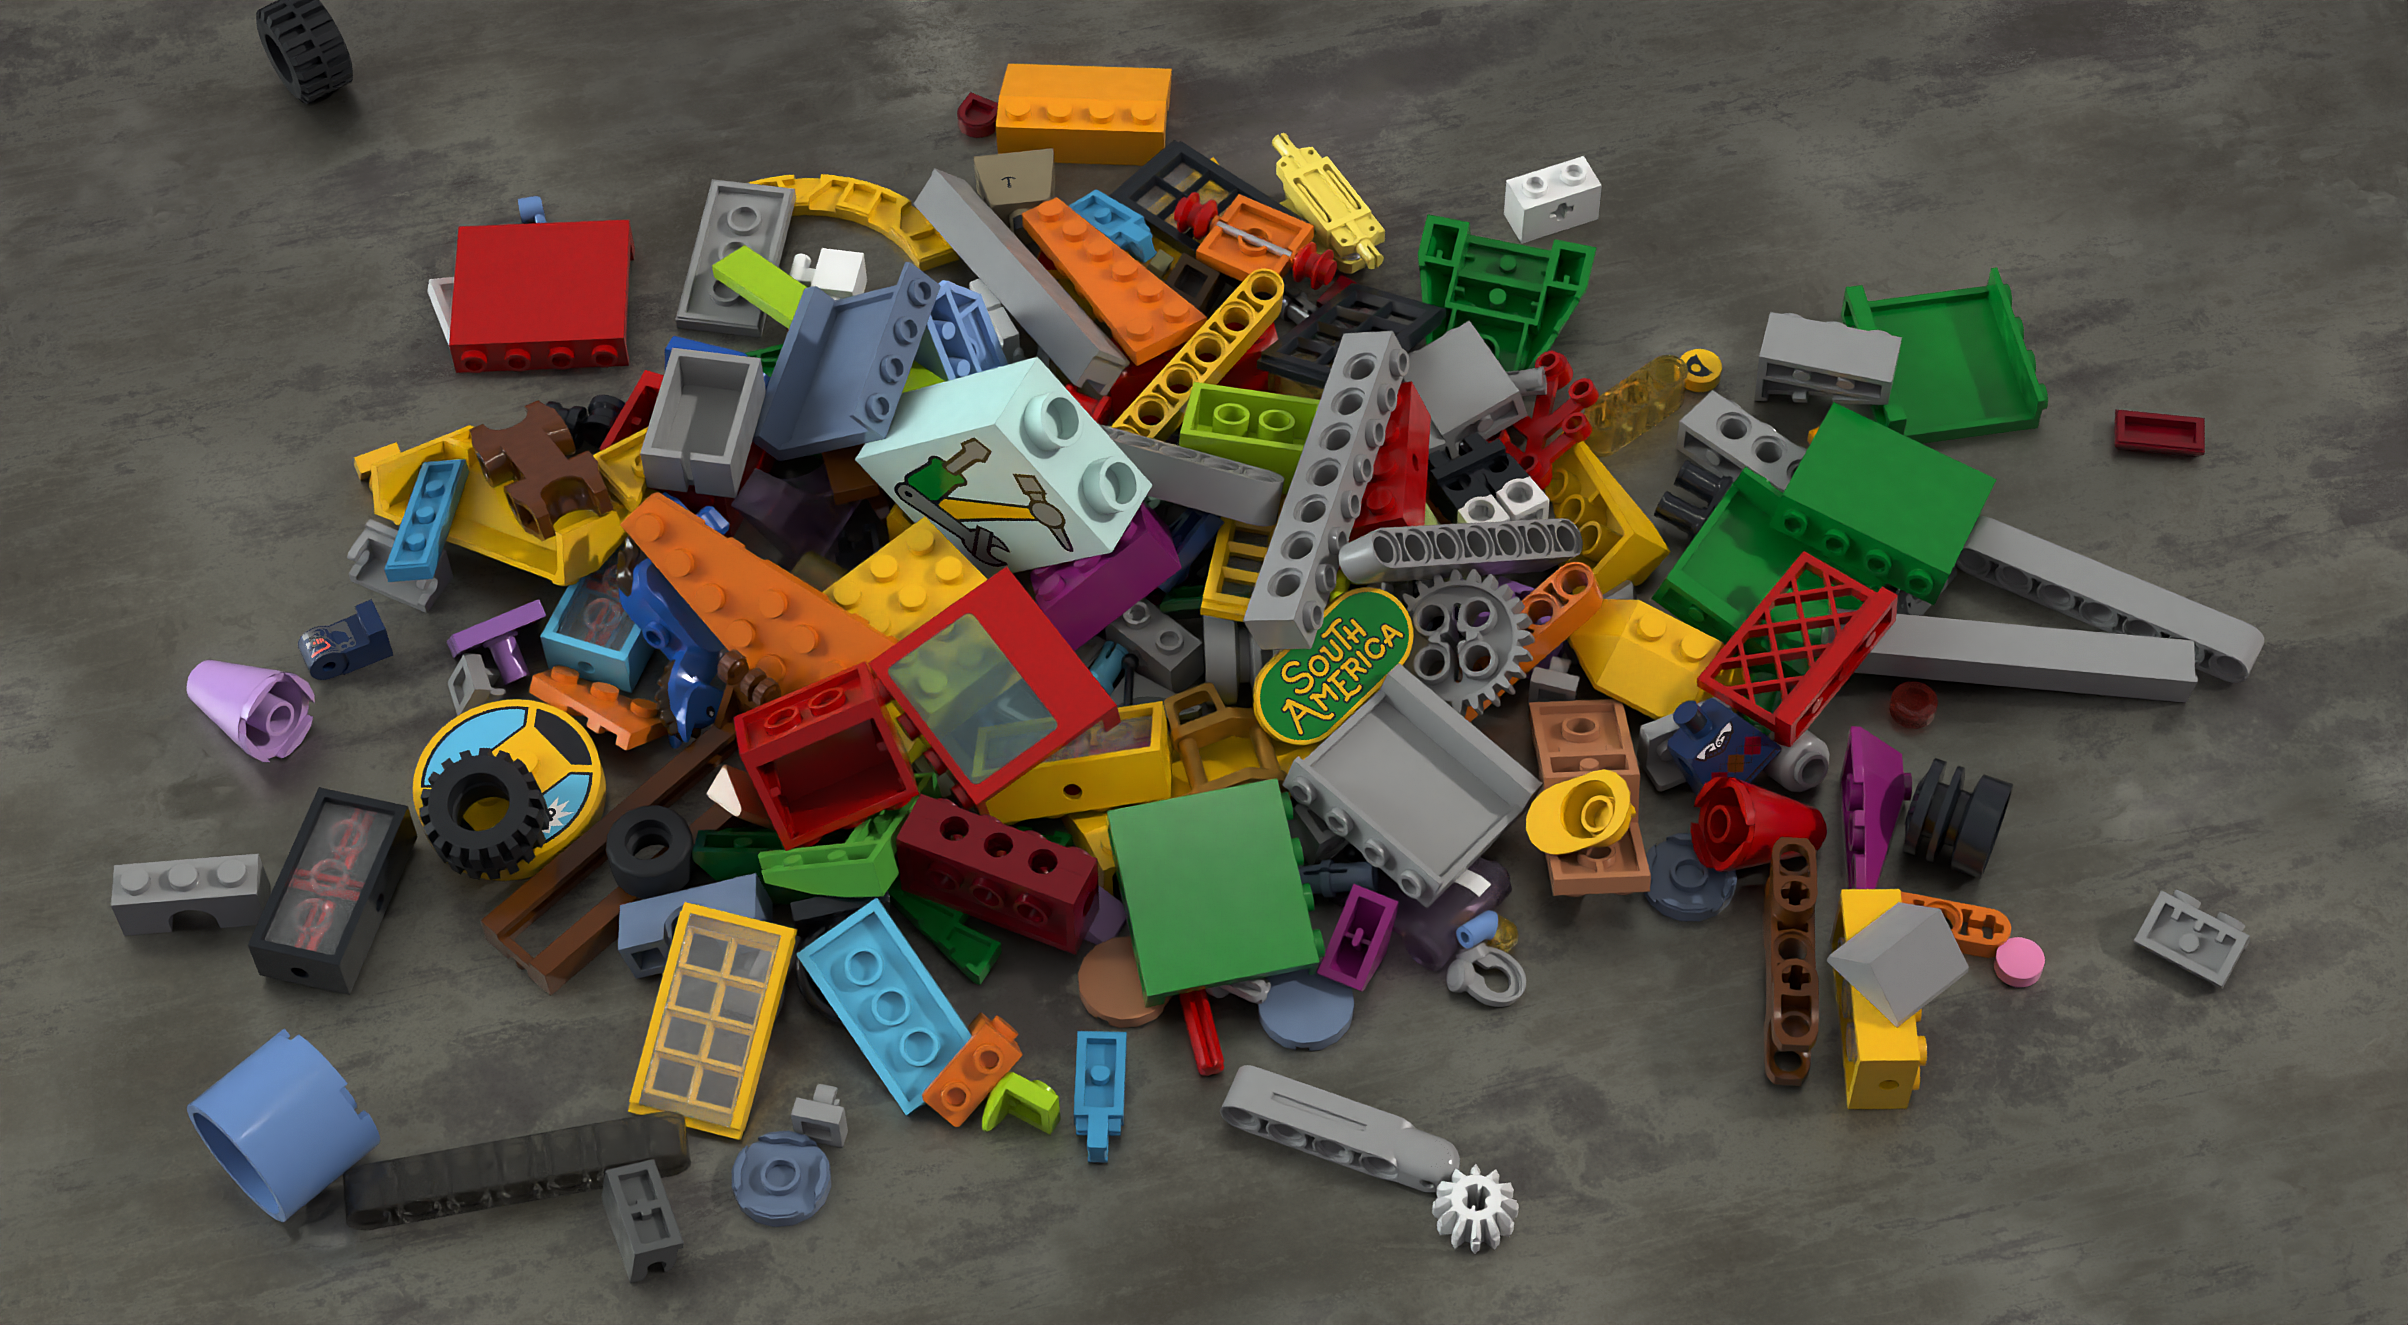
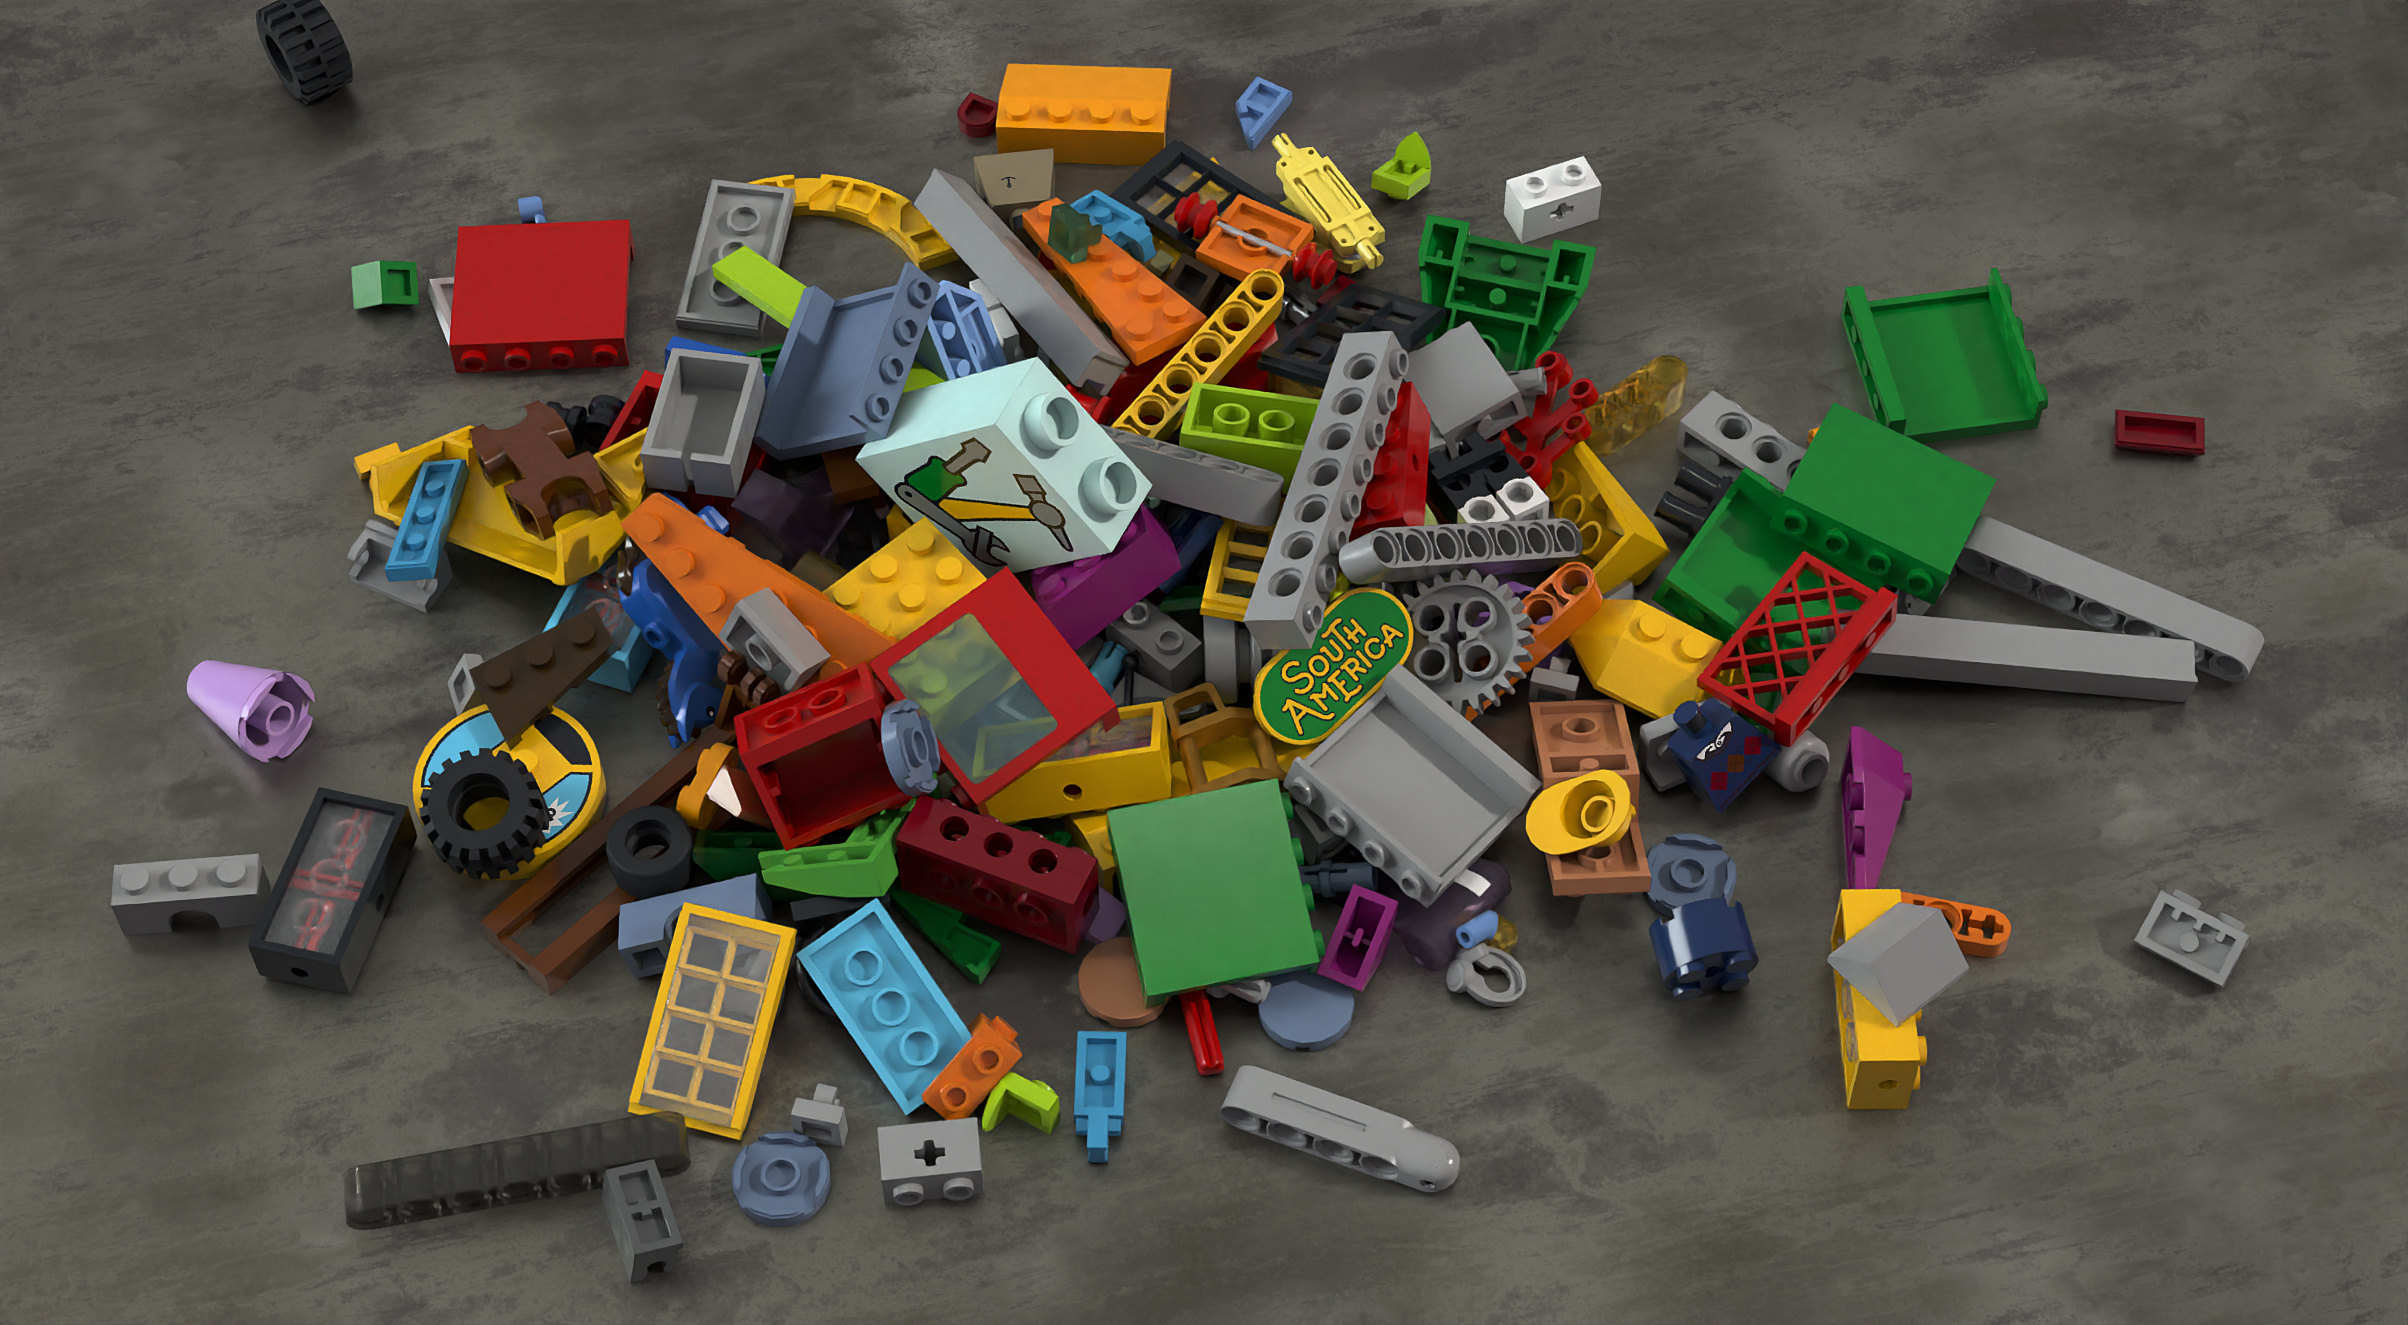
medium blue brick [187,1028,380,1222] -> none
dark blue leg [298,599,394,680] -> none
medium lavender tile [446,599,546,685] -> none
orange wing [529,666,668,751] -> none
white brick [789,248,867,300] -> none
white gear [1432,1164,1519,1254] -> none
yellow tile [1677,349,1722,392] -> none
red cone [1690,777,1827,872] -> none
light grey wedge [1754,312,1902,405] -> none
reddish brown piece [1763,837,1819,1086] -> none
clear red tile [1889,682,1938,729] -> none
black wheel [1903,758,2013,879] -> none
bright pink tile [1994,937,2045,987] -> none
none -> green panel [351,260,419,309]
none -> dark brown wing [469,607,617,751]
none -> light orange plate [676,742,739,830]
none -> light grey slope [718,587,831,697]
none -> light grey brick [877,1117,984,1206]
none -> sand blue tile [881,699,940,797]
none -> clear green tile [1047,203,1103,264]
none -> medium blue tile [1236,76,1293,150]
none -> lime plate [1371,132,1431,200]
none -> dark blue brick [1649,898,1759,1001]

